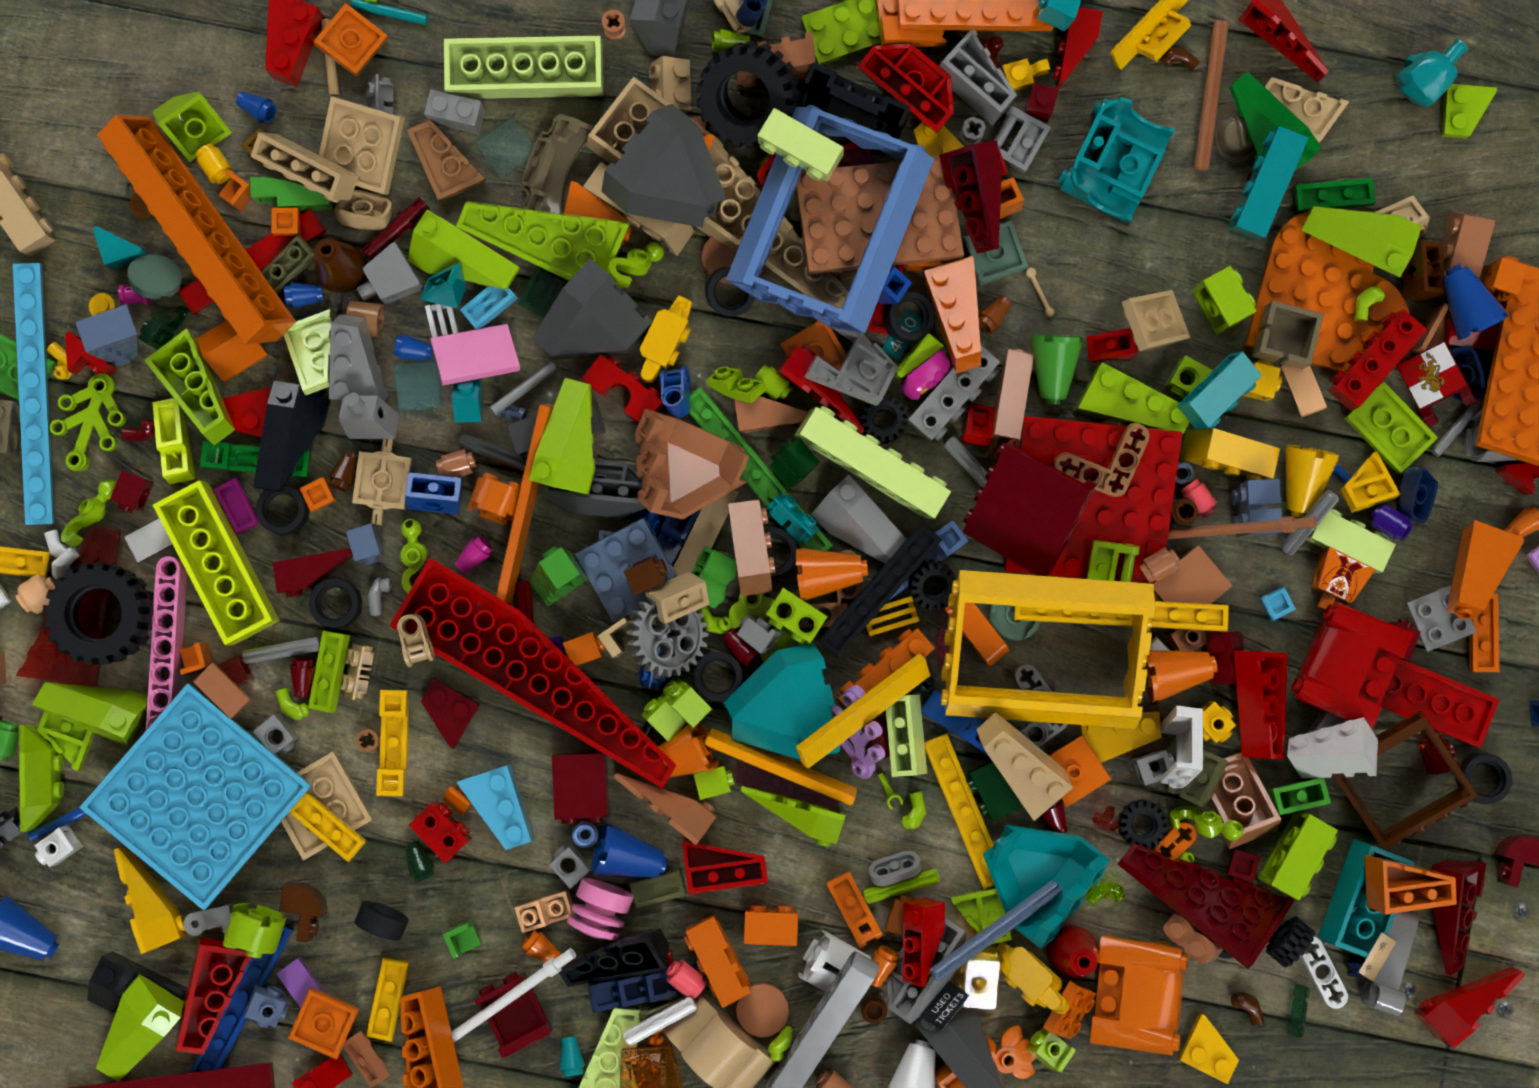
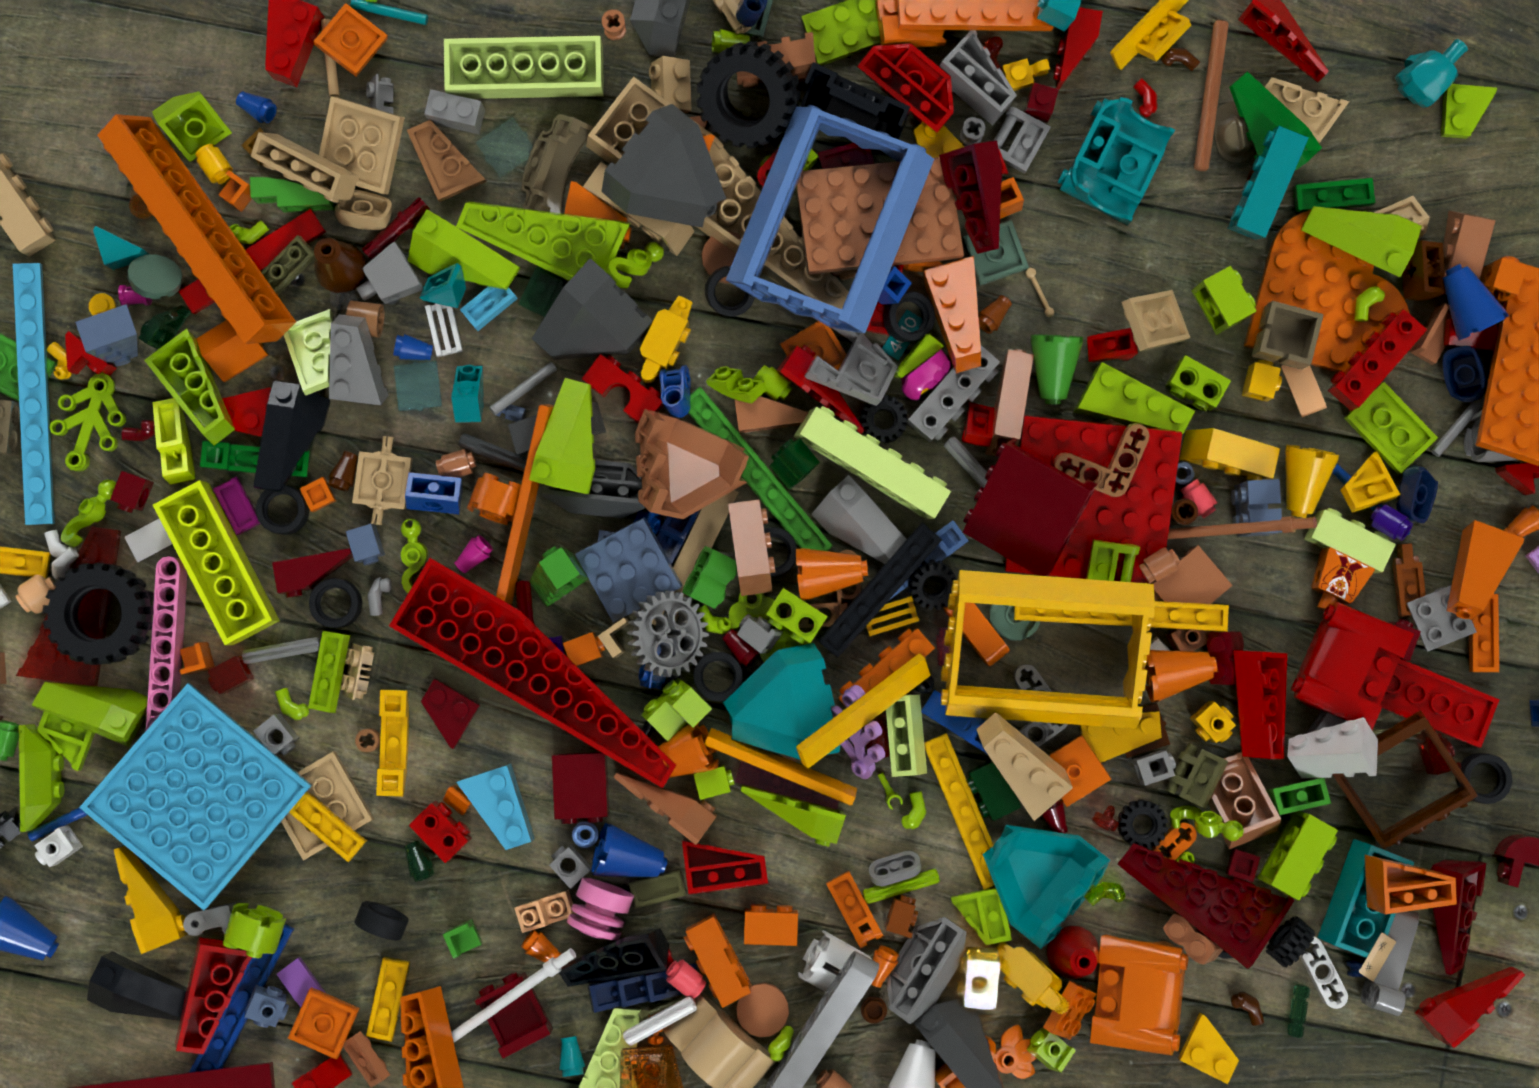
lime wedge [95,974,184,1081] -> none
nougat tile [193,663,252,719] -> none
orange plate [271,208,300,236] -> none
reddish brown brick [279,882,327,943] -> none
blue cone [284,283,324,309] -> none
dark red cone [289,657,316,697] -> none
light grey torso [339,392,400,439] -> none
tan piece [397,614,435,667] -> none
bright pink tile [430,324,520,386] -> none
reddish brown brick [623,554,668,595] -> none
tan panel [645,572,709,624] -> none
yellowish green brick [758,108,844,182] -> none
teal hinge [767,493,819,544] -> none
red slope [902,897,945,987] -> none
black sticker [920,981,970,1030] -> none
sand blue axle [930,881,1061,981] -> none
white panel [1161,706,1203,788] -> none
teal brick [1177,351,1262,429] -> none
medium azure tile [1259,586,1296,621] -> none
light grey axle [1281,490,1339,555] -> none
flag [1396,341,1478,427] -> none
none -> lime arm [229,220,269,244]
none -> red arm [1133,78,1158,117]
none -> dark orange hinge [1393,543,1426,617]

